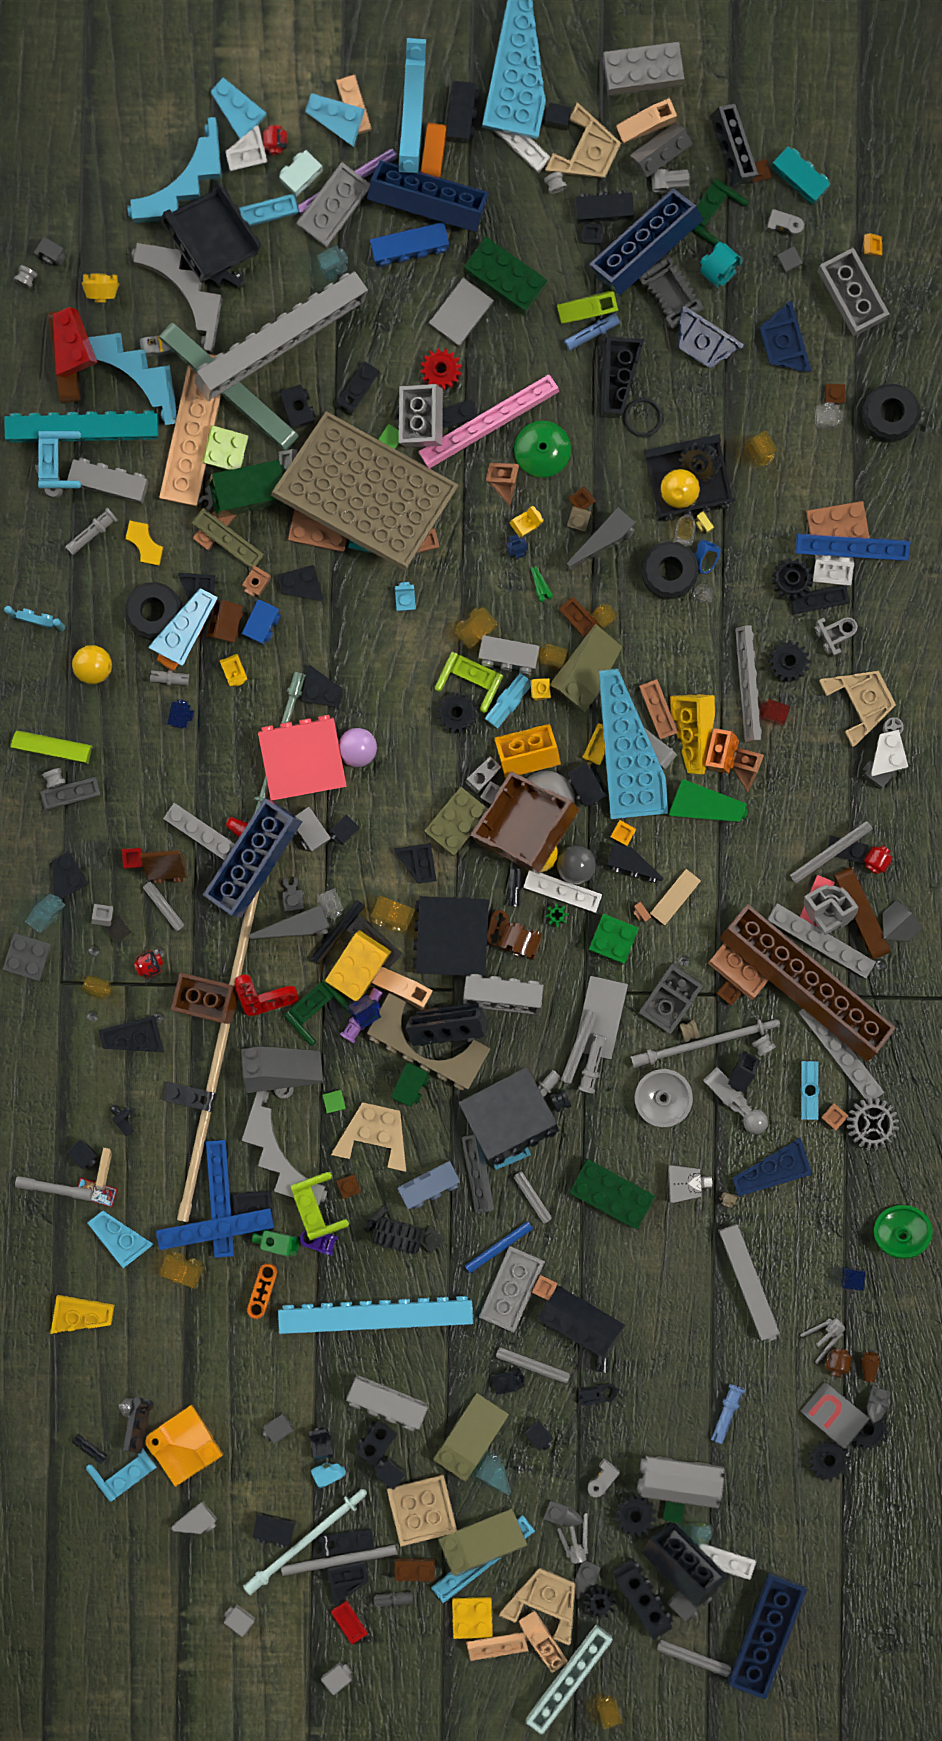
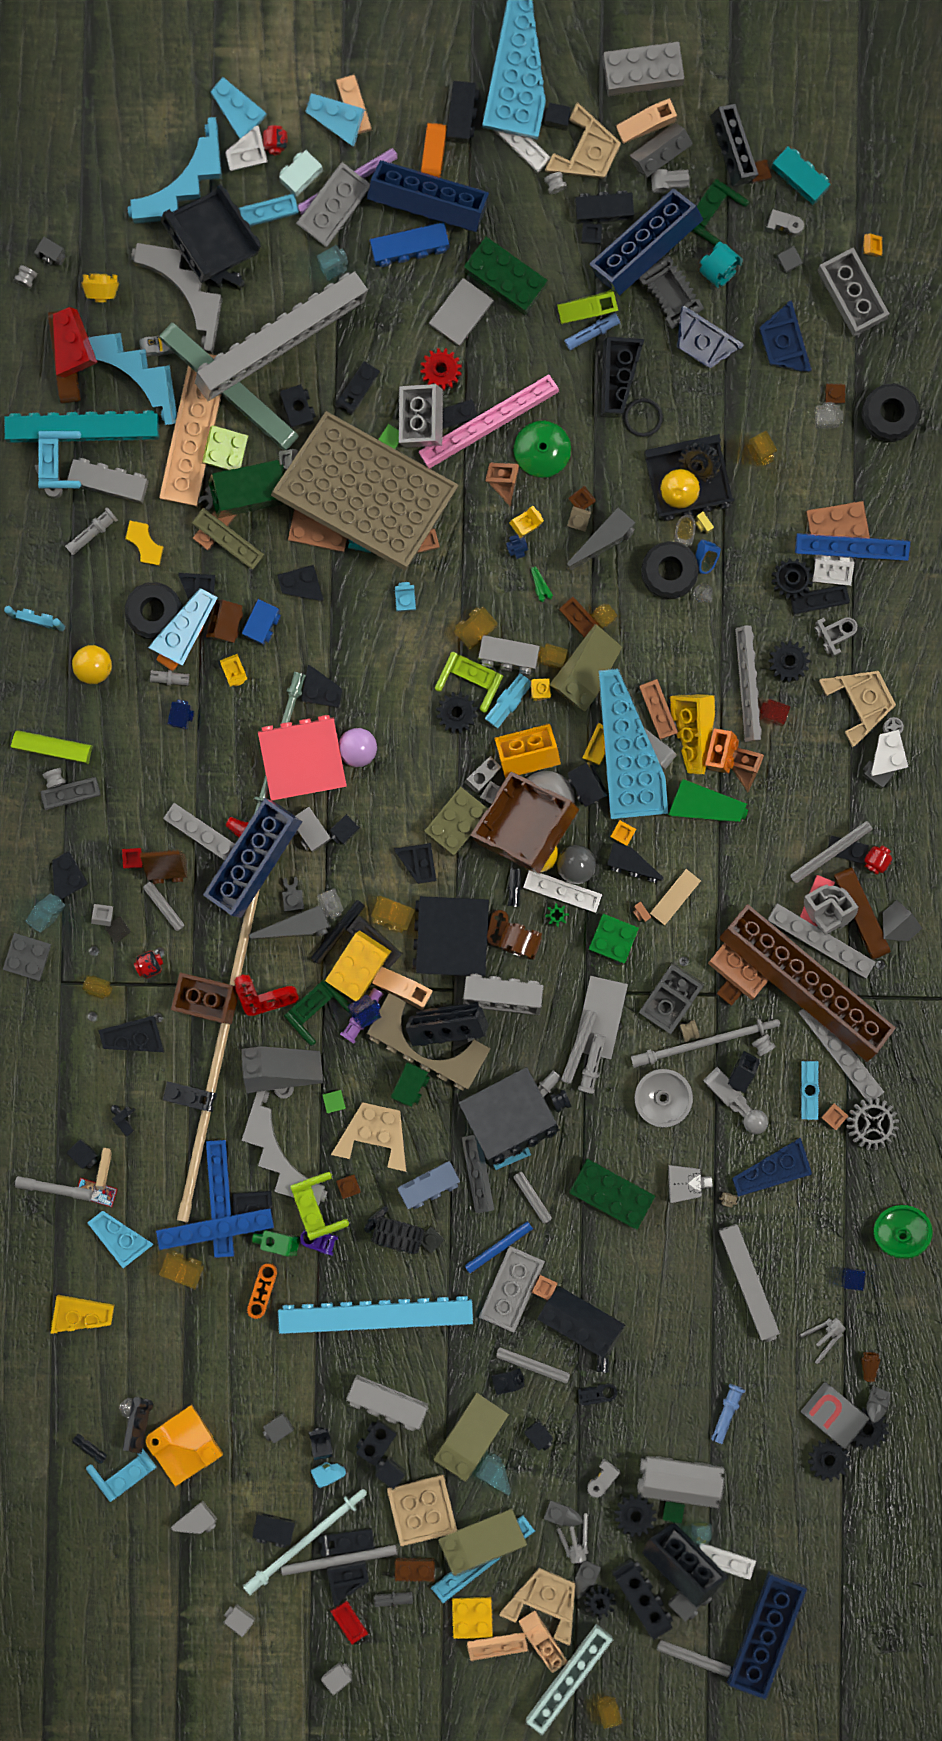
nougat brick [242,565,271,597] -> none
medium azure arch [399,38,426,173] -> none
reddish brown head [825,1348,852,1378] -> none

